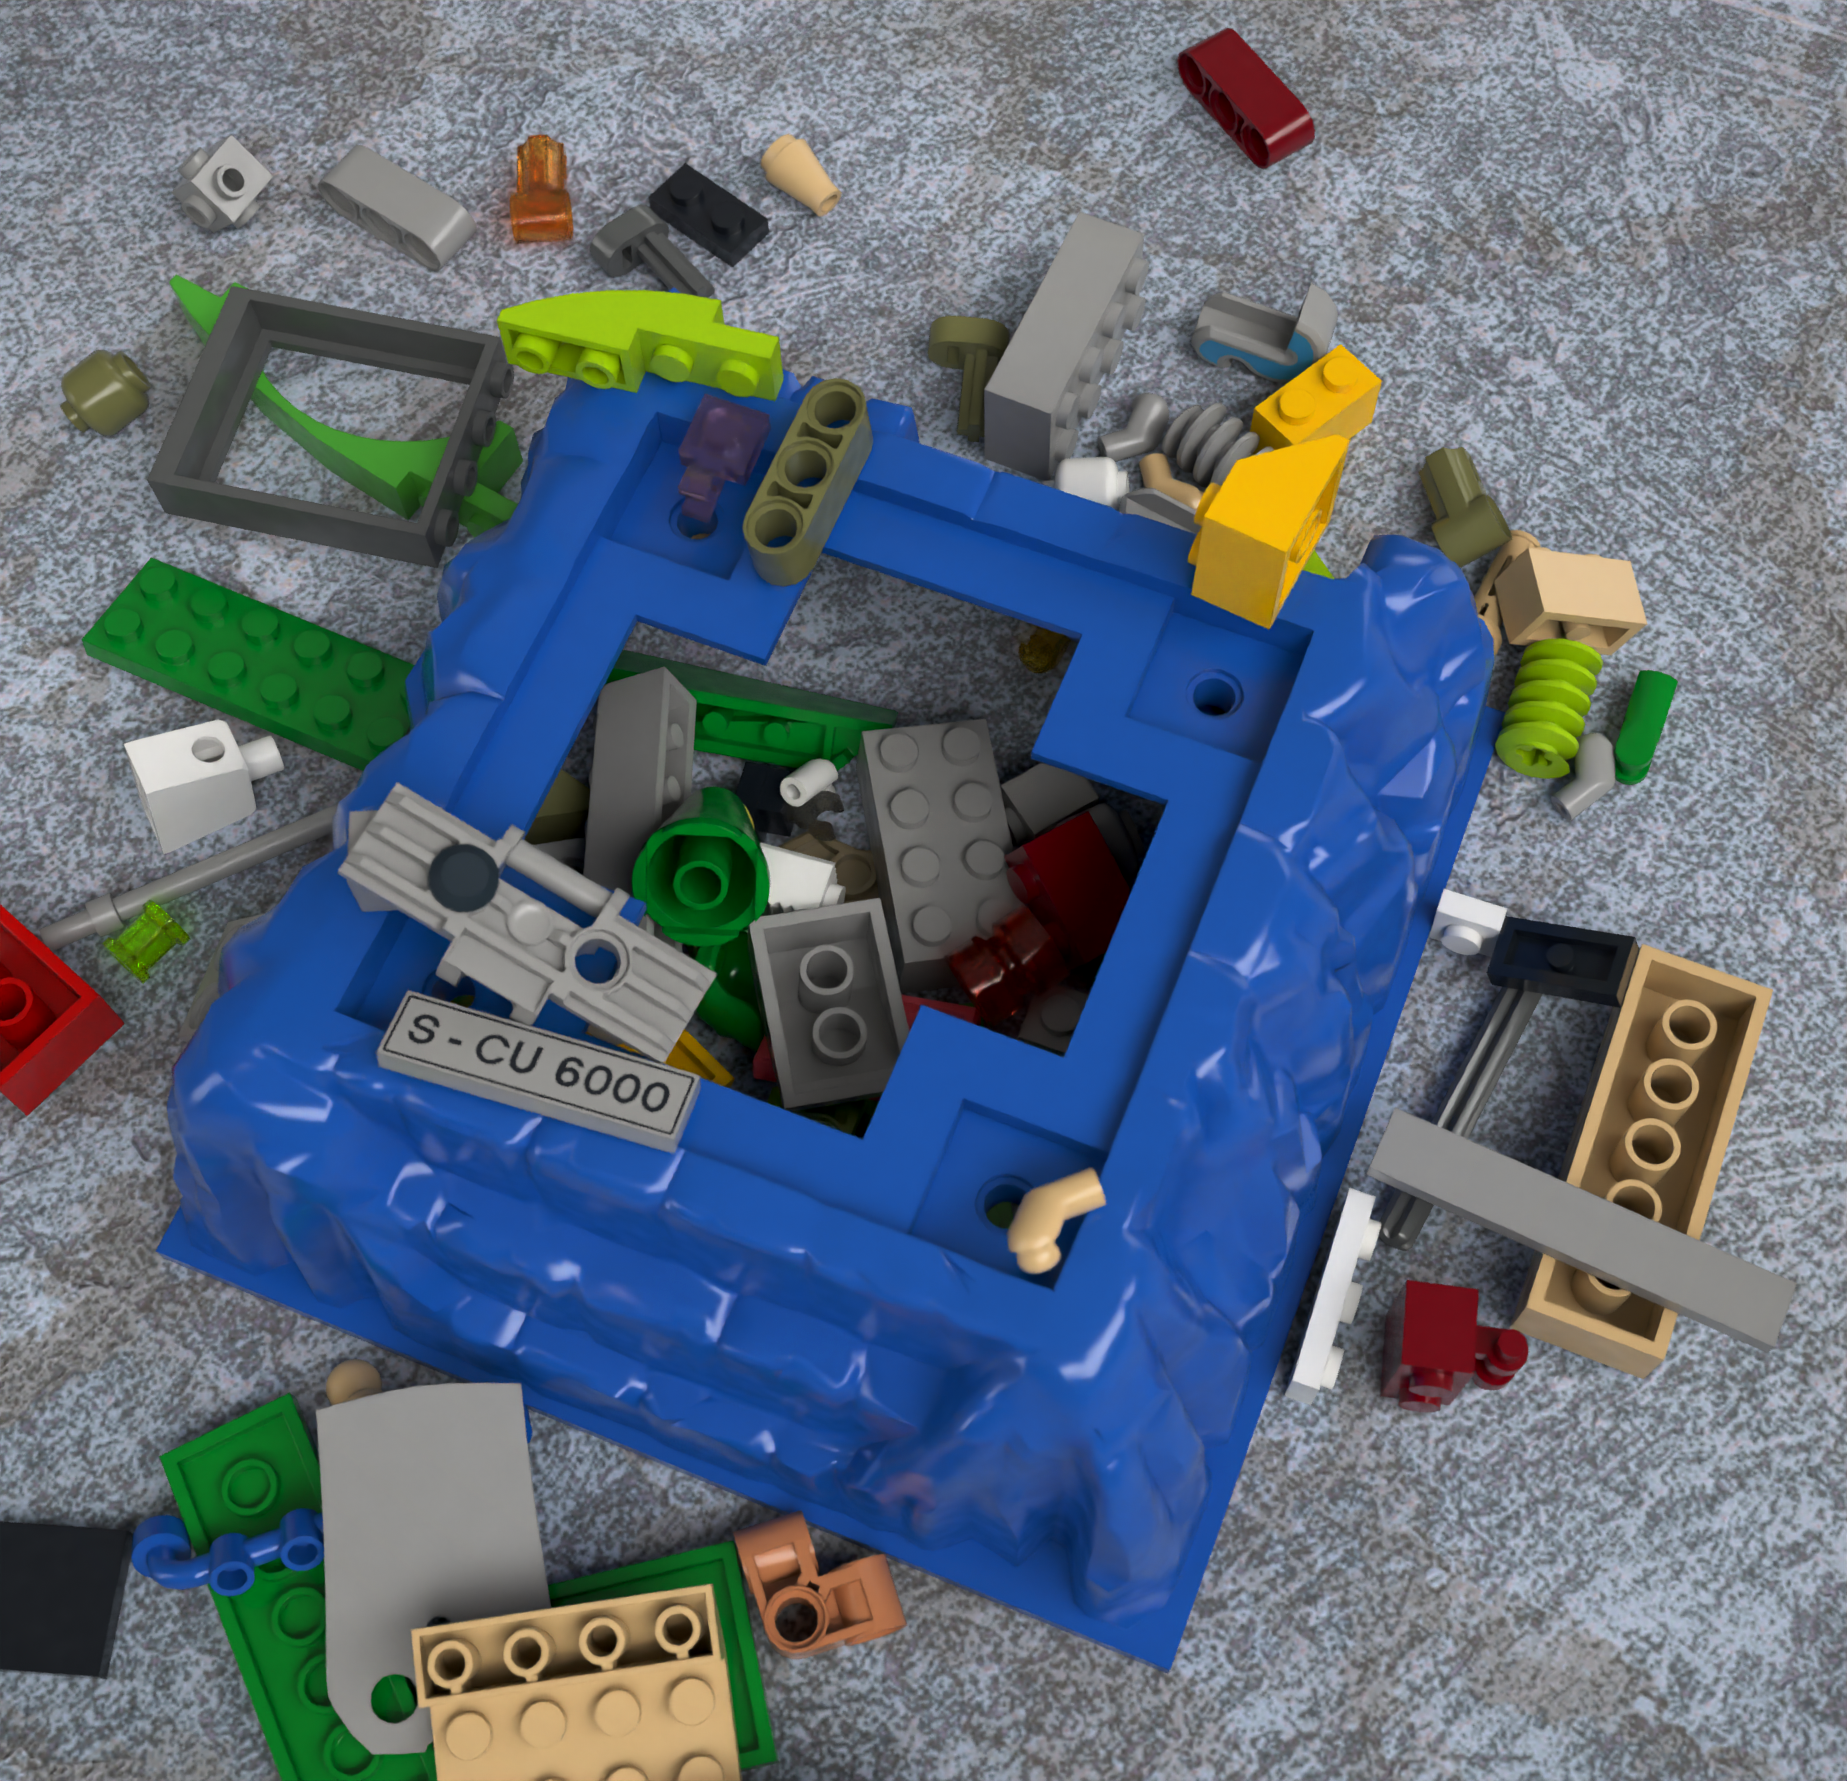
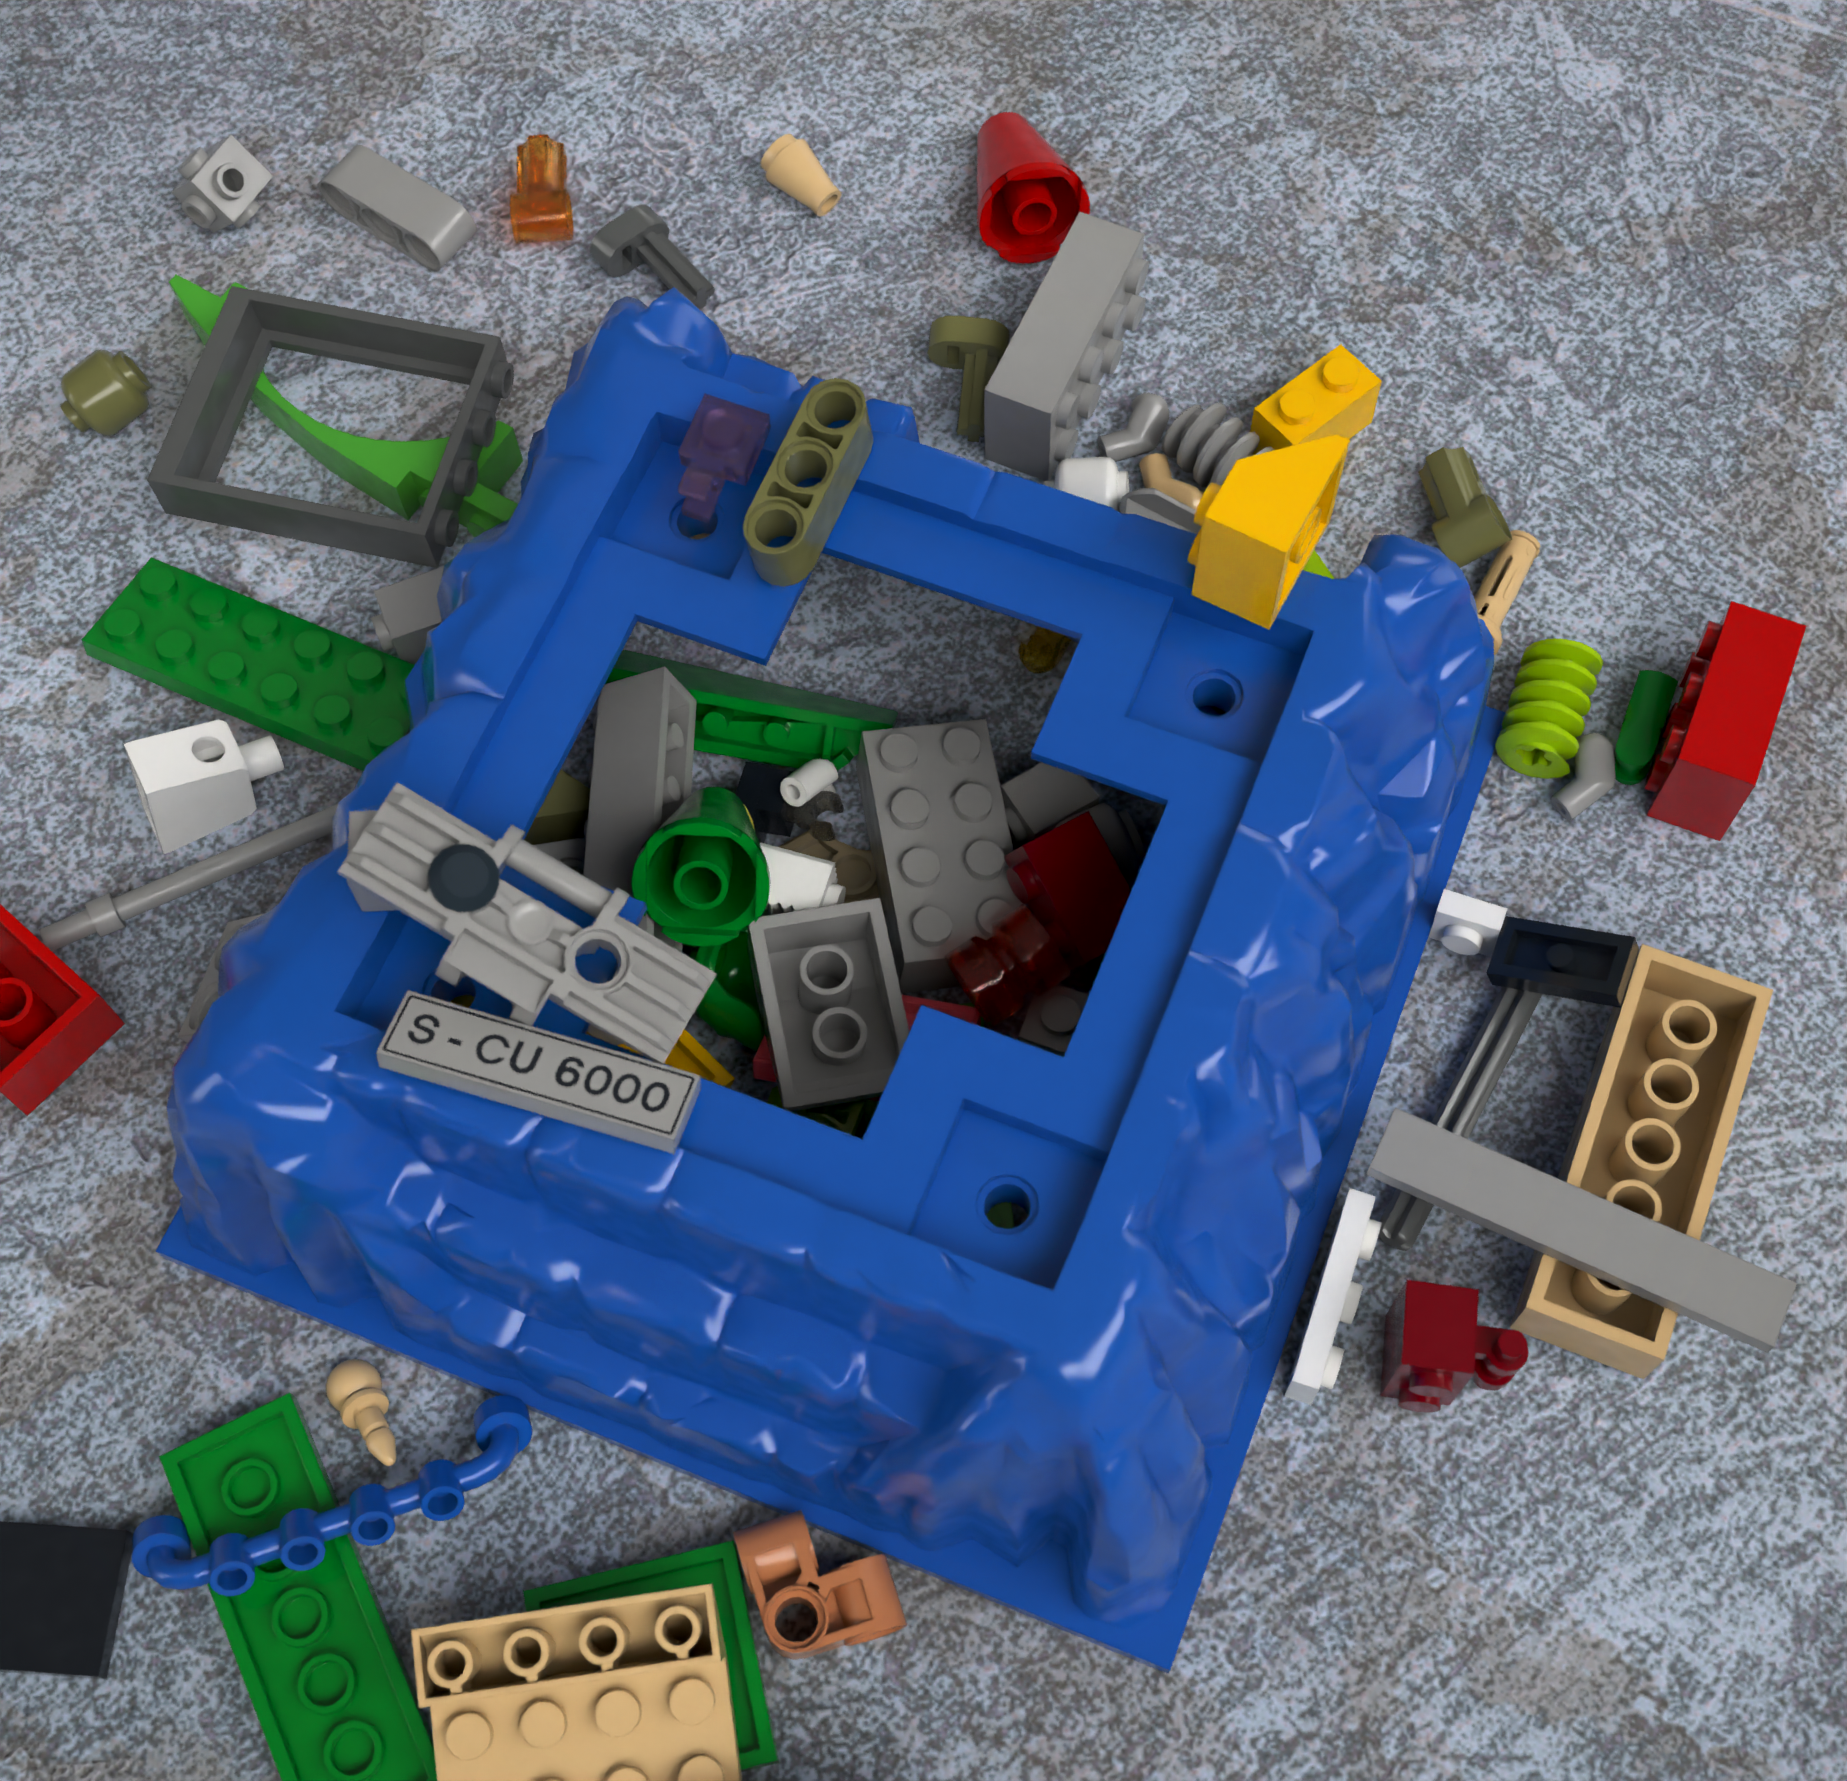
clear neon green bush [101,899,191,984] -> none
light grey piece [316,1383,551,1754] -> none
lime slope [497,290,784,401] -> none
black plate [648,163,769,268] -> none
tan arm [1007,1167,1106,1274] -> none
dark red beam [1177,28,1315,169] -> none
light grey animal [1191,283,1338,383] -> none
tan brick [1494,547,1647,655] -> none
none -> light grey brick [371,567,444,665]
none -> red cone [977,112,1090,264]
none -> red brick [1644,601,1806,841]

